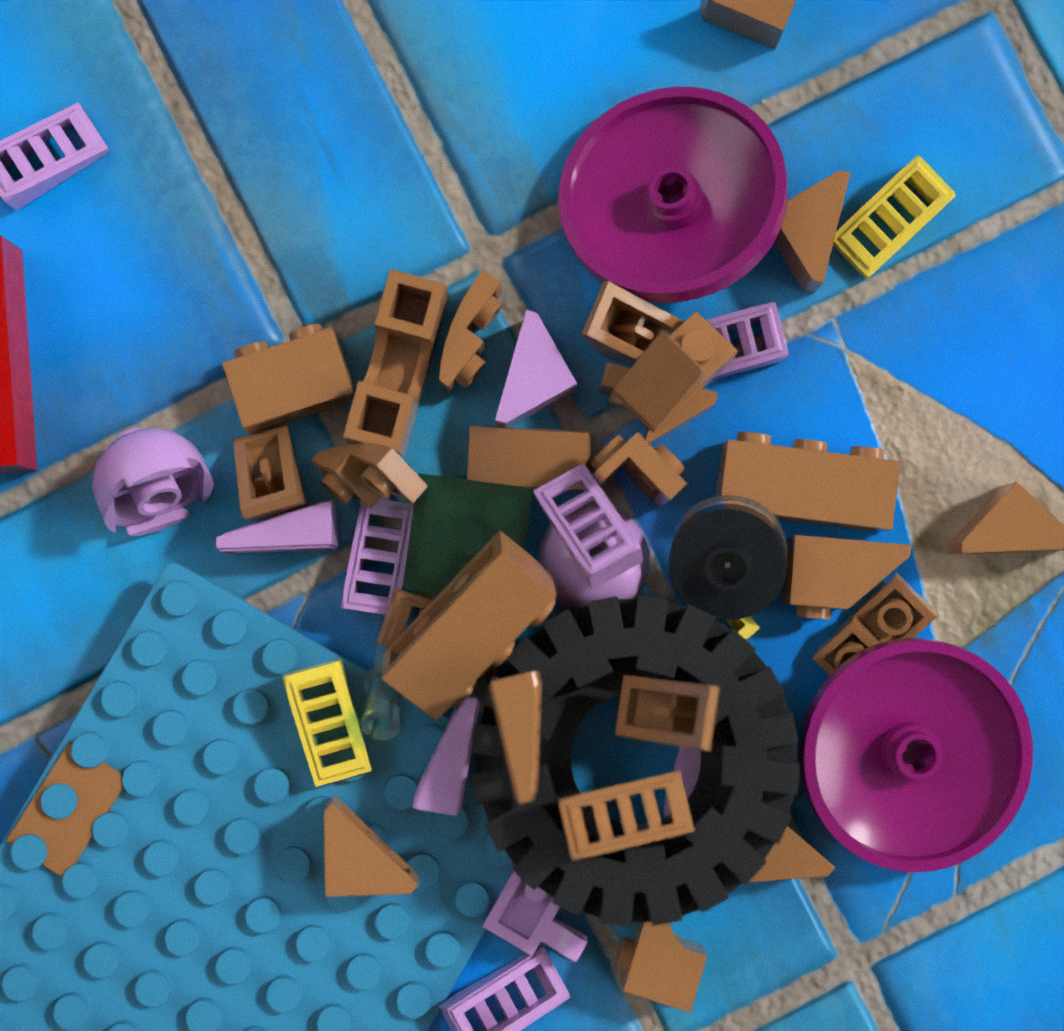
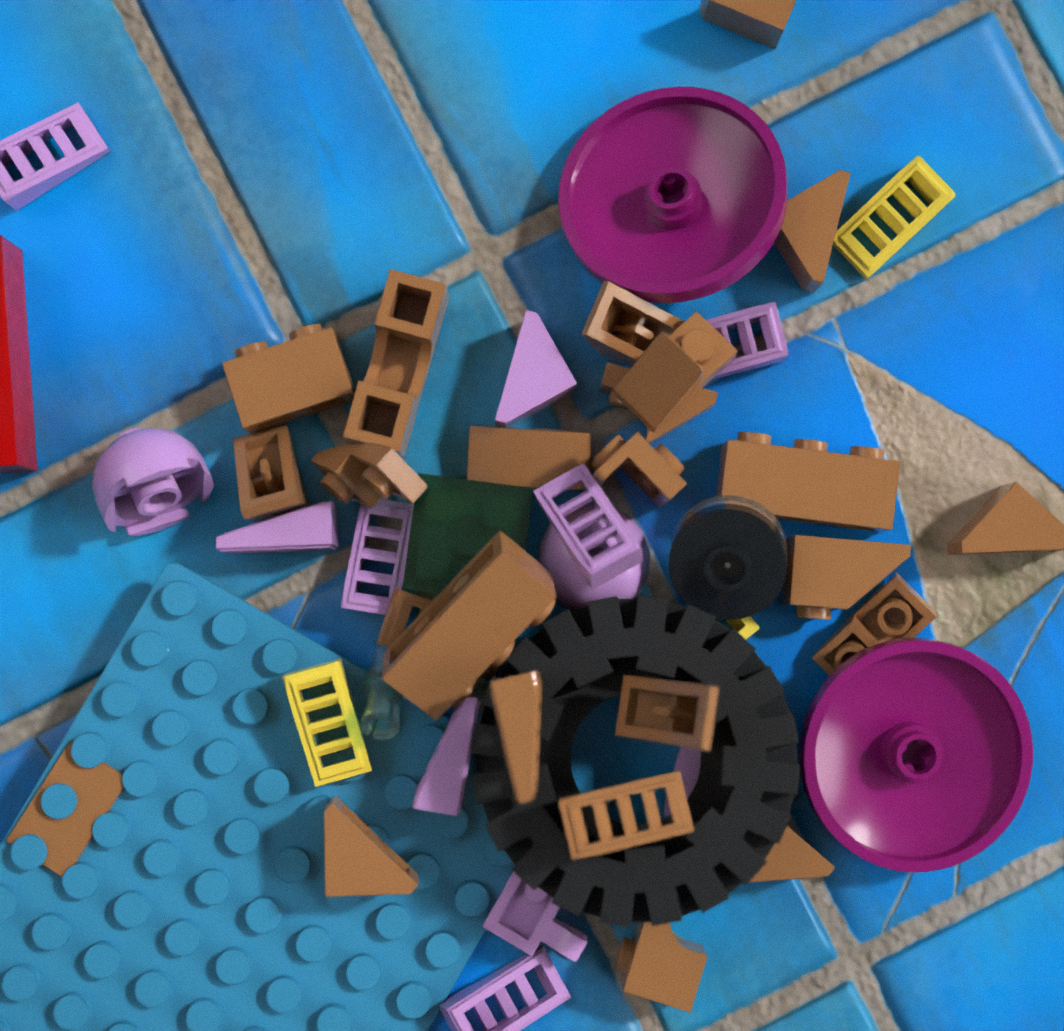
medium nougat slope [439,269,503,394] -> none

